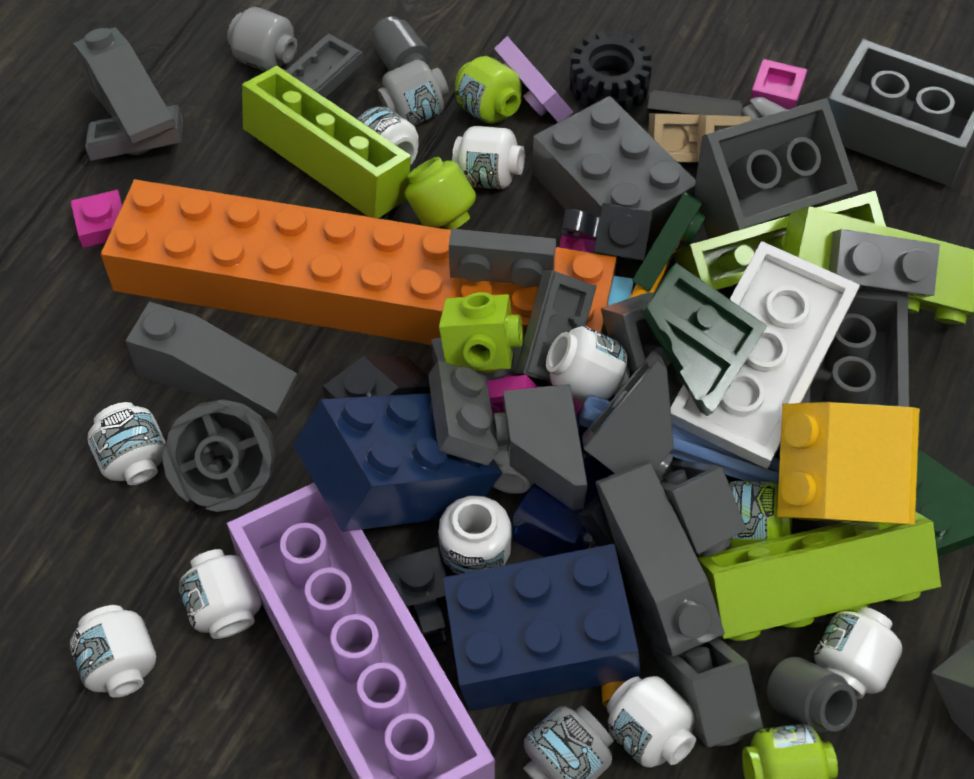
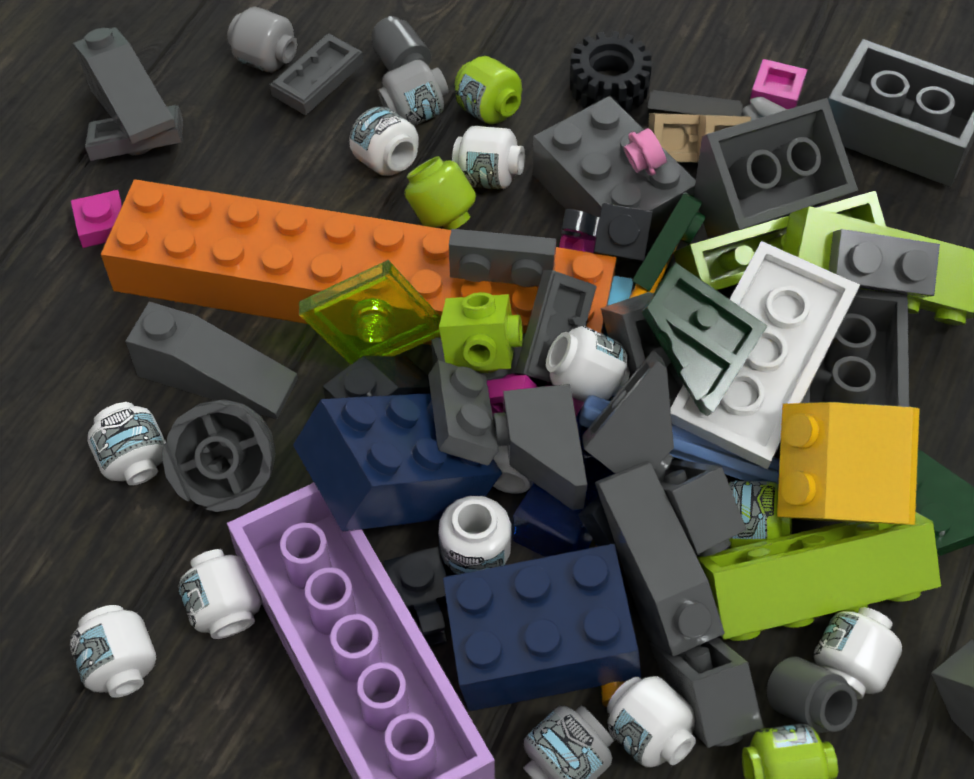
lime brick [242,66,411,218] -> none
lavender plate [494,36,573,123] -> none
none -> clear neon green plate [299,260,441,365]
none -> bright pink plate [623,128,667,176]

